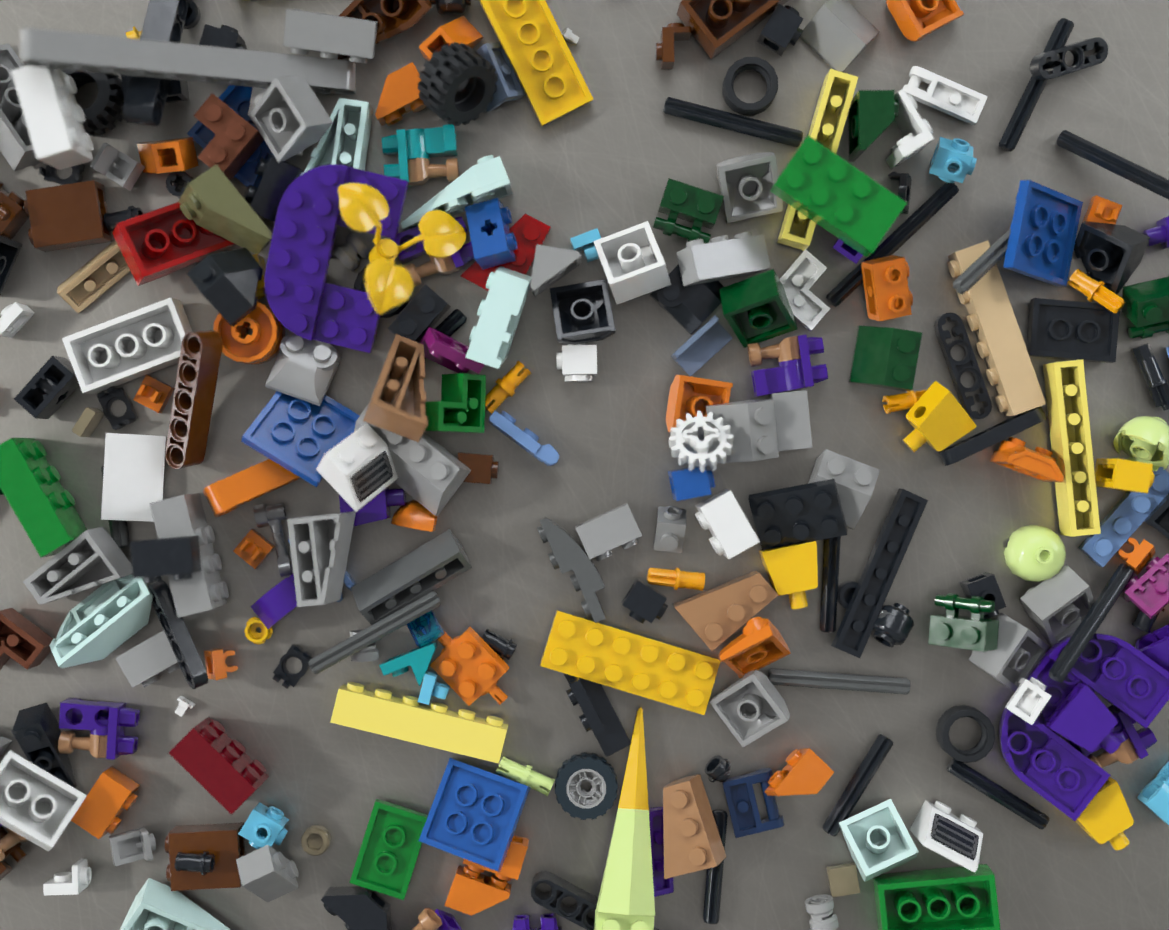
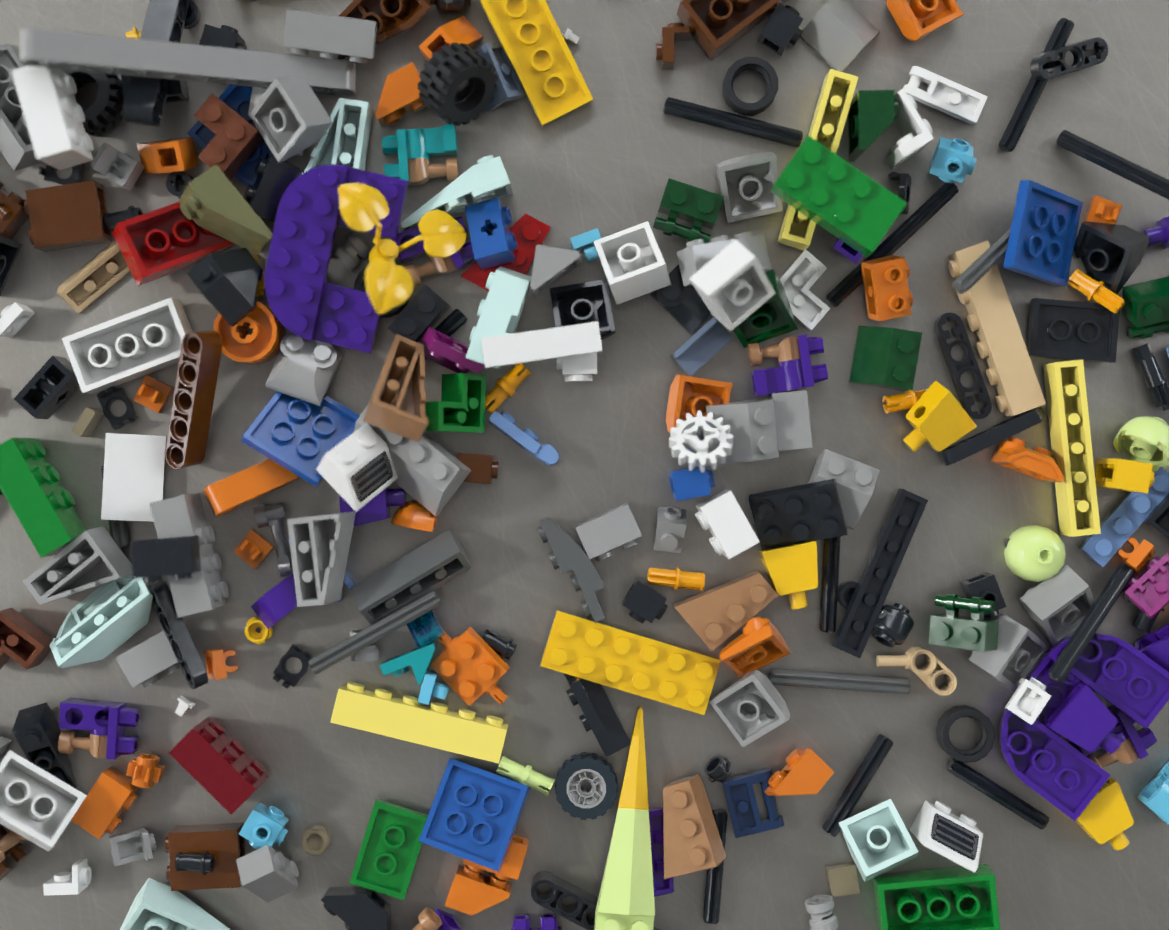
none -> orange gear [126,753,165,788]
none -> white tile [481,322,603,368]
none -> white brick [689,240,776,332]
none -> tan beam [876,646,957,696]

